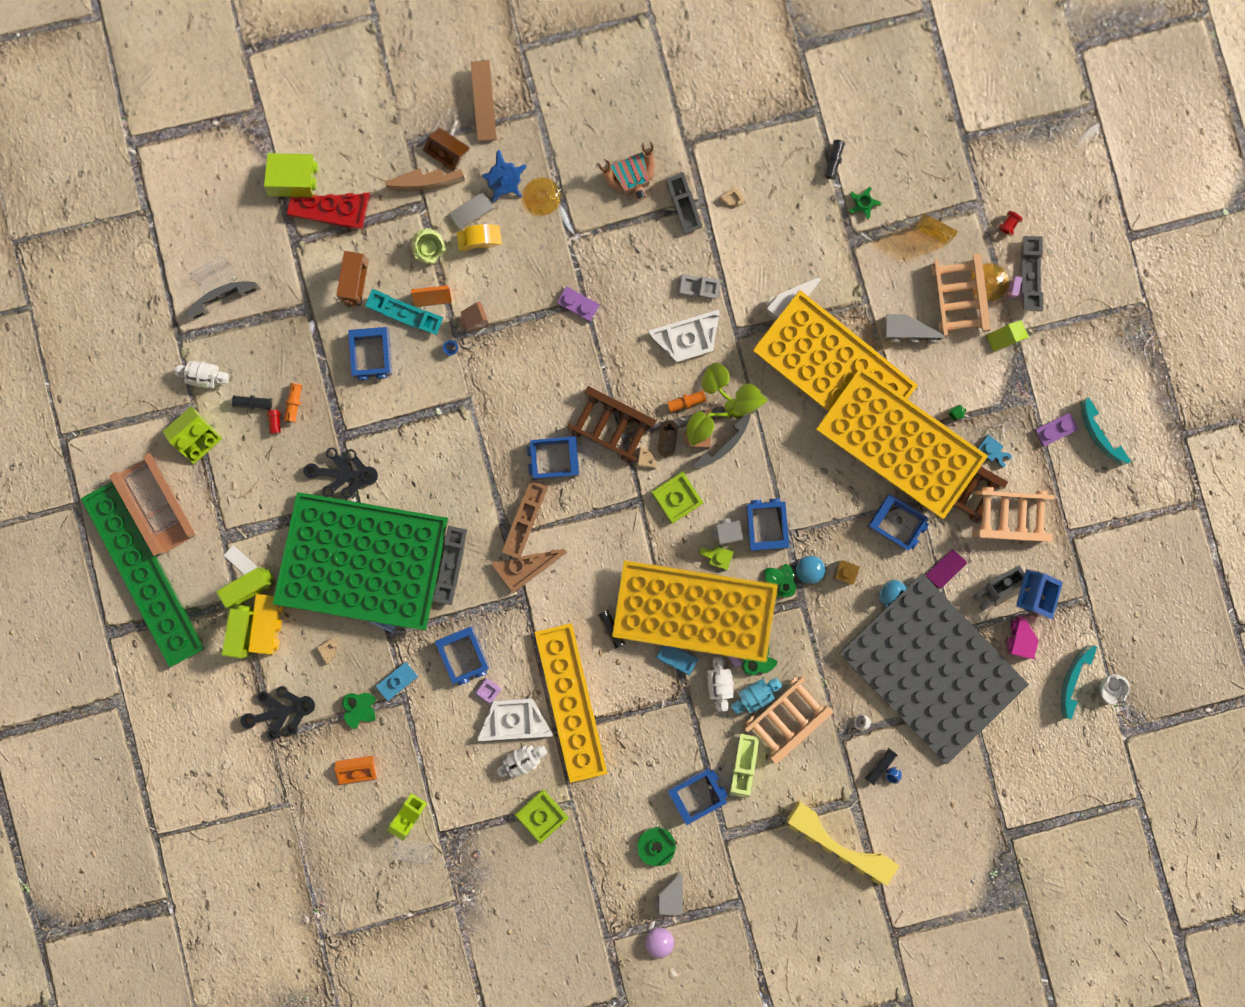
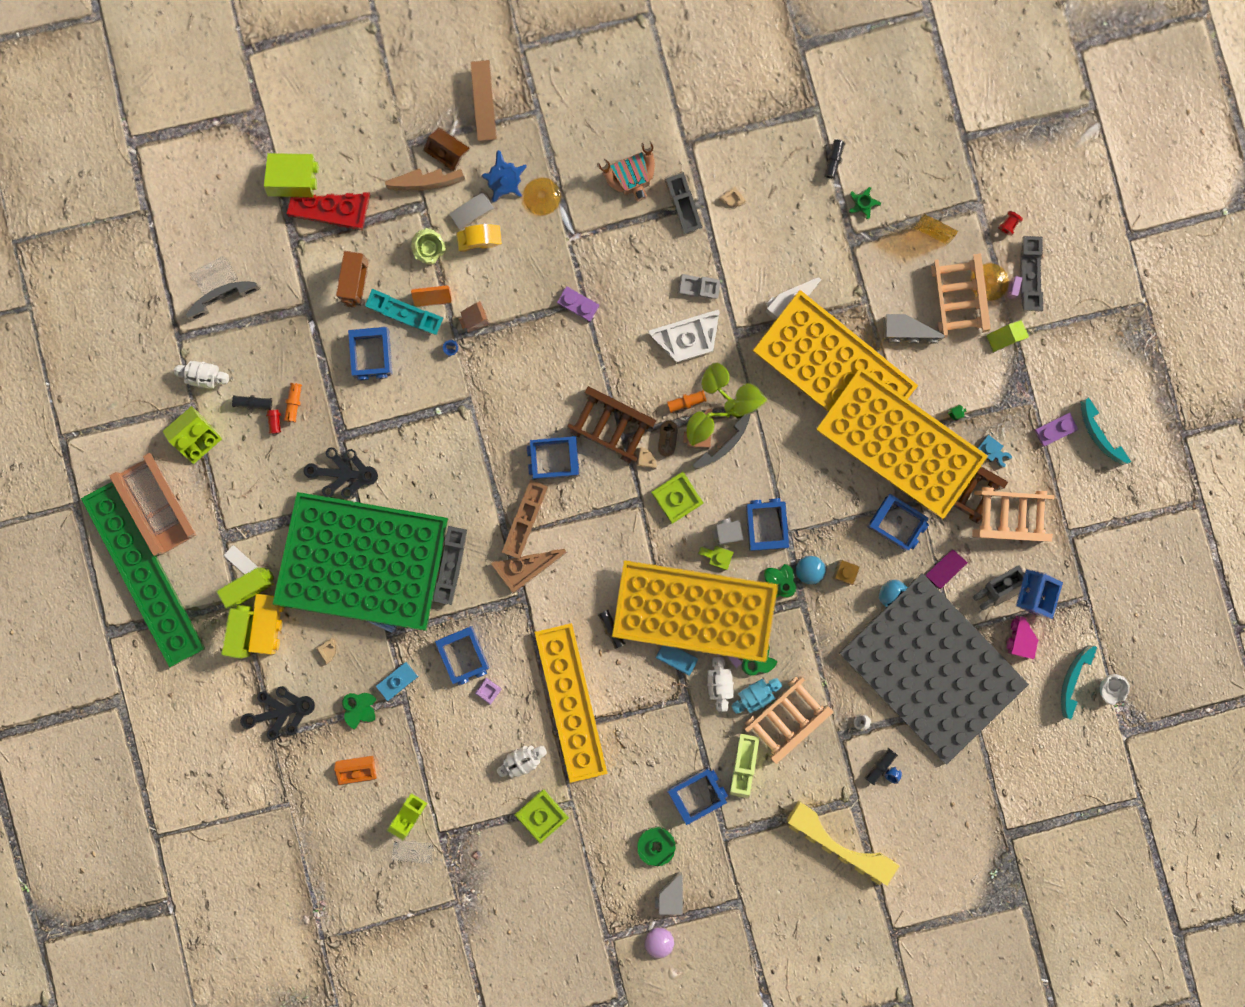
white wing [478,698,553,741] -> none

